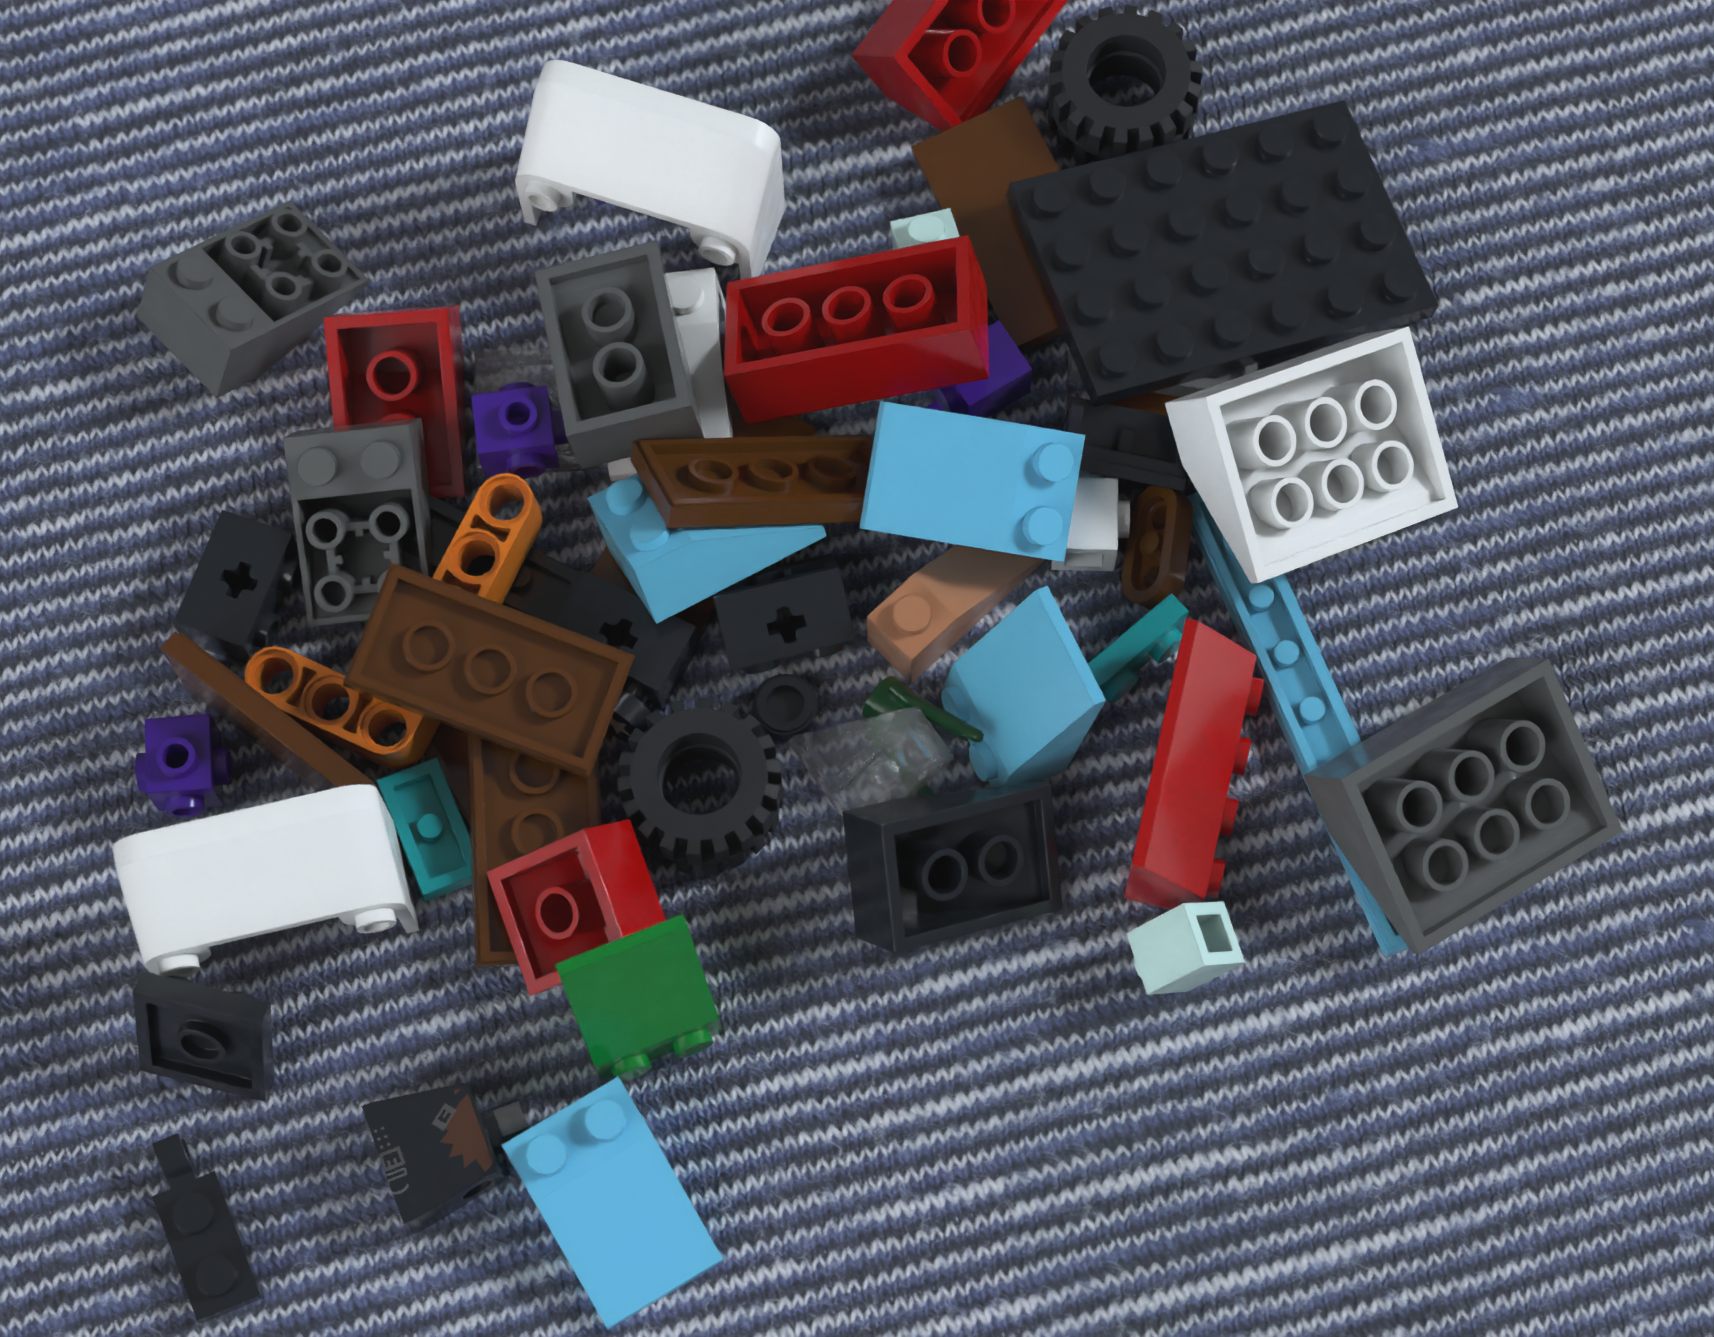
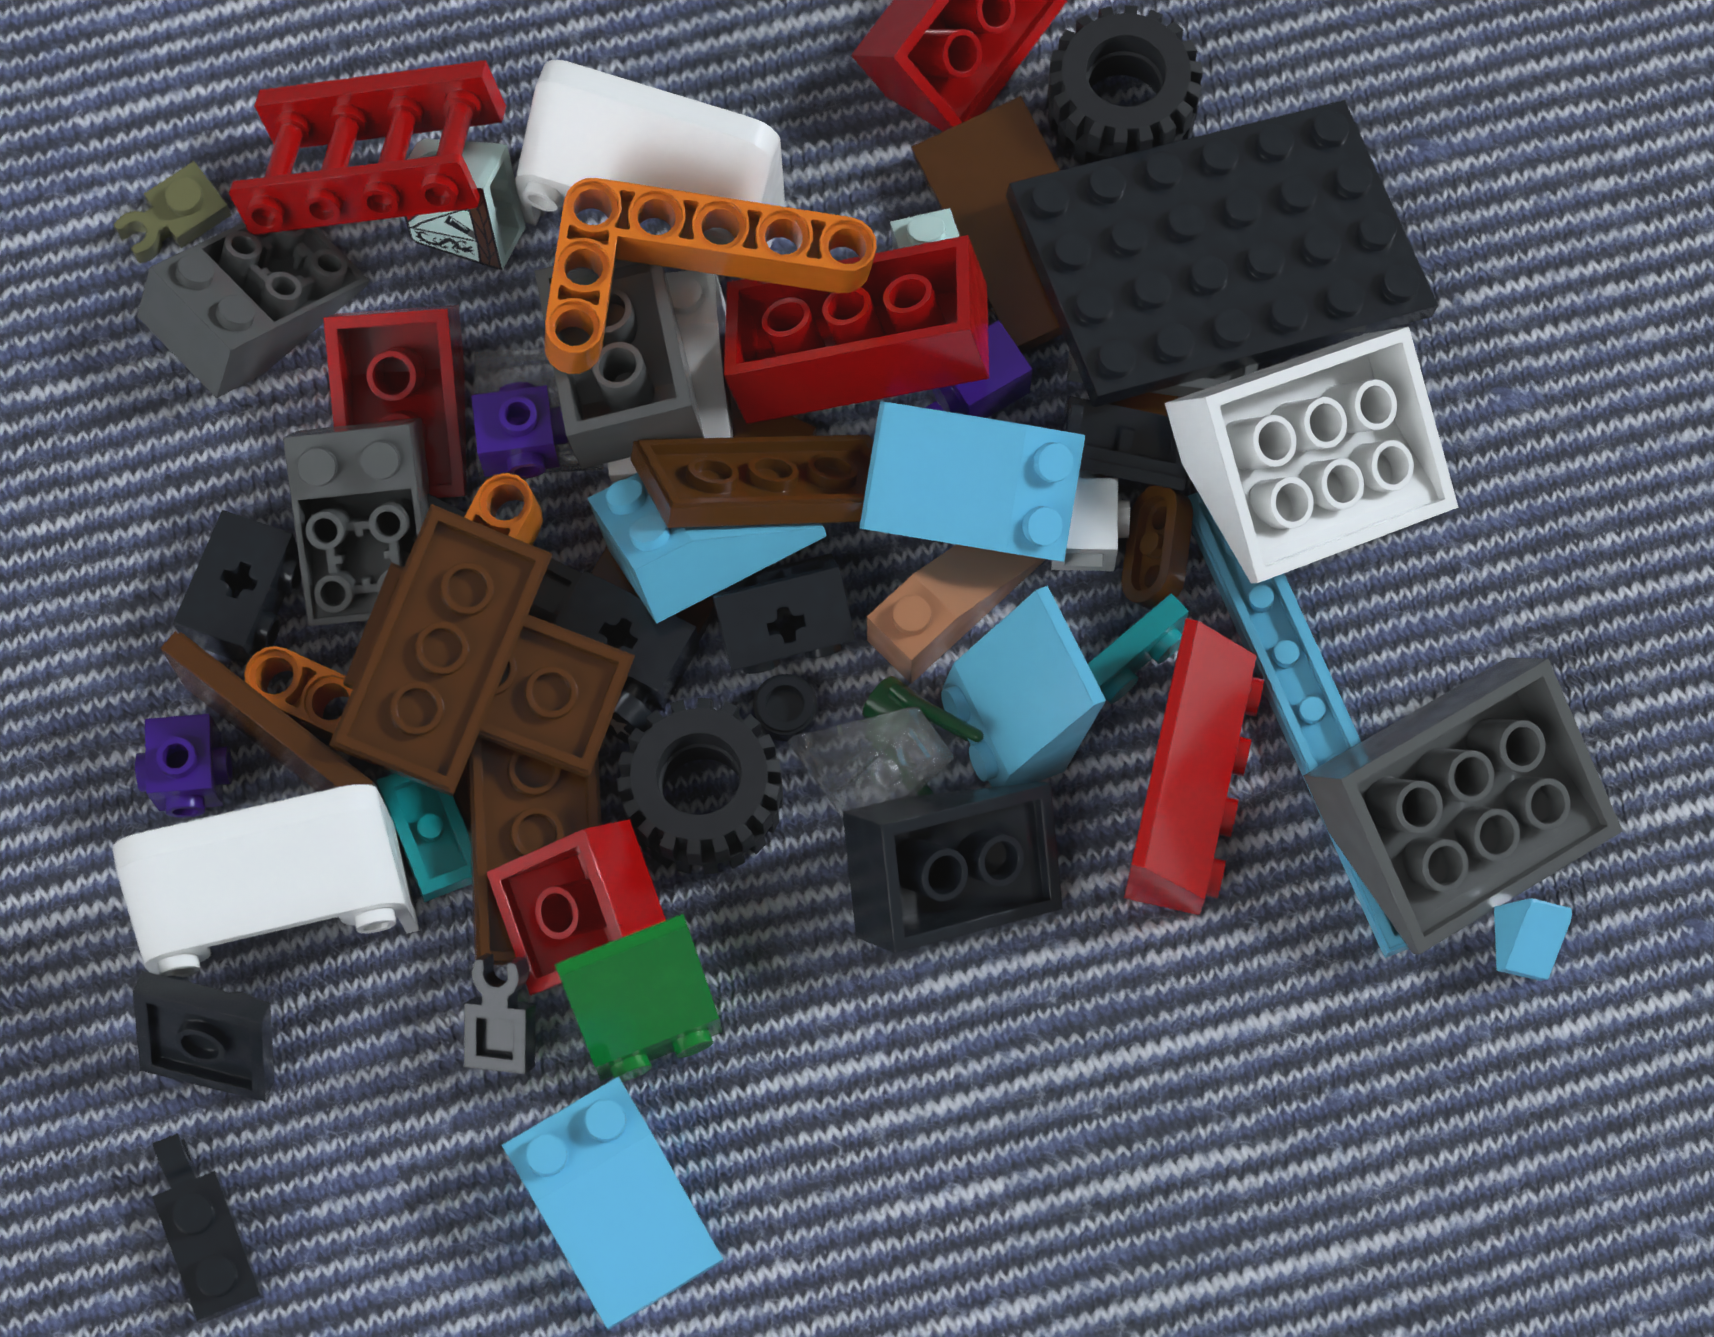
torso [361,1083,530,1234] -> none
light aqua brick [1126,901,1245,995] -> none
none -> olive plate [114,161,231,264]
none -> red fence [229,60,506,234]
none -> reddish brown tile [330,504,553,797]
none -> light aqua torso [404,139,526,270]
none -> plate [464,953,536,1074]
none -> orange beam [544,178,877,374]
none -> medium azure slope [1494,899,1572,981]

